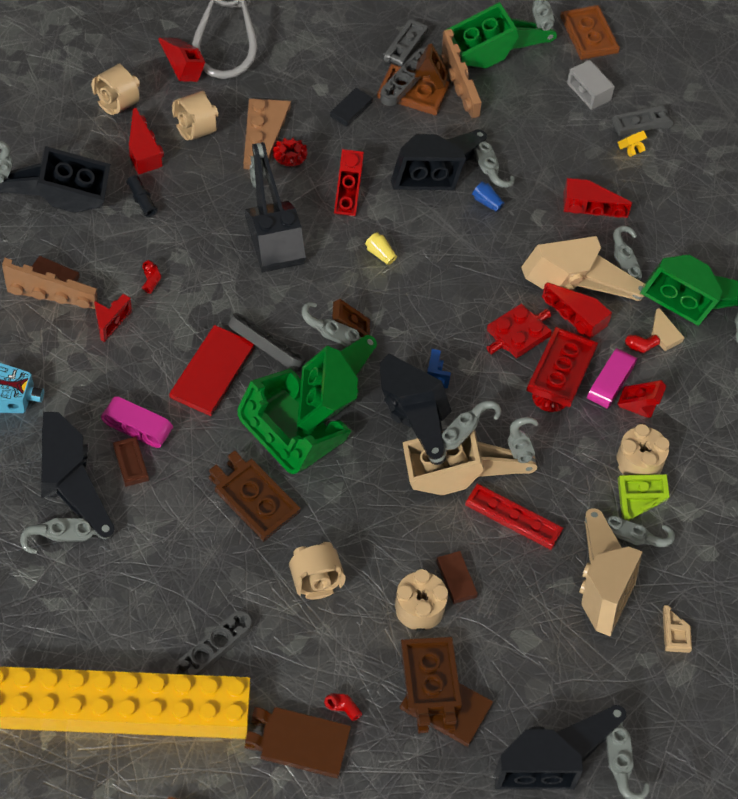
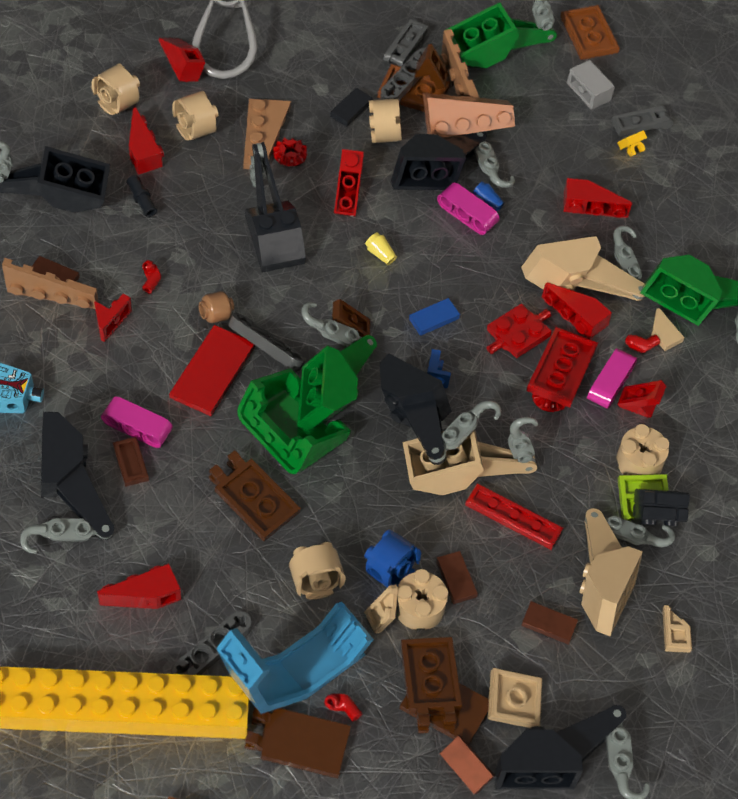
none -> red slope [97,564,181,609]
none -> medium nougat head [199,291,234,323]
none -> dark azure panel [216,602,374,714]
none -> blue brick [364,529,421,588]
none -> tan tile [364,585,398,633]
none -> tan brick [369,98,402,143]
none -> blue tile [409,298,460,336]
none -> nougat wedge [423,92,515,138]
none -> dark pink beam [437,183,500,235]
none -> copper tile [440,735,495,794]
none -> tan tile [488,668,542,728]
none -> copper tile [521,601,578,645]
none -> black brick [633,489,690,526]

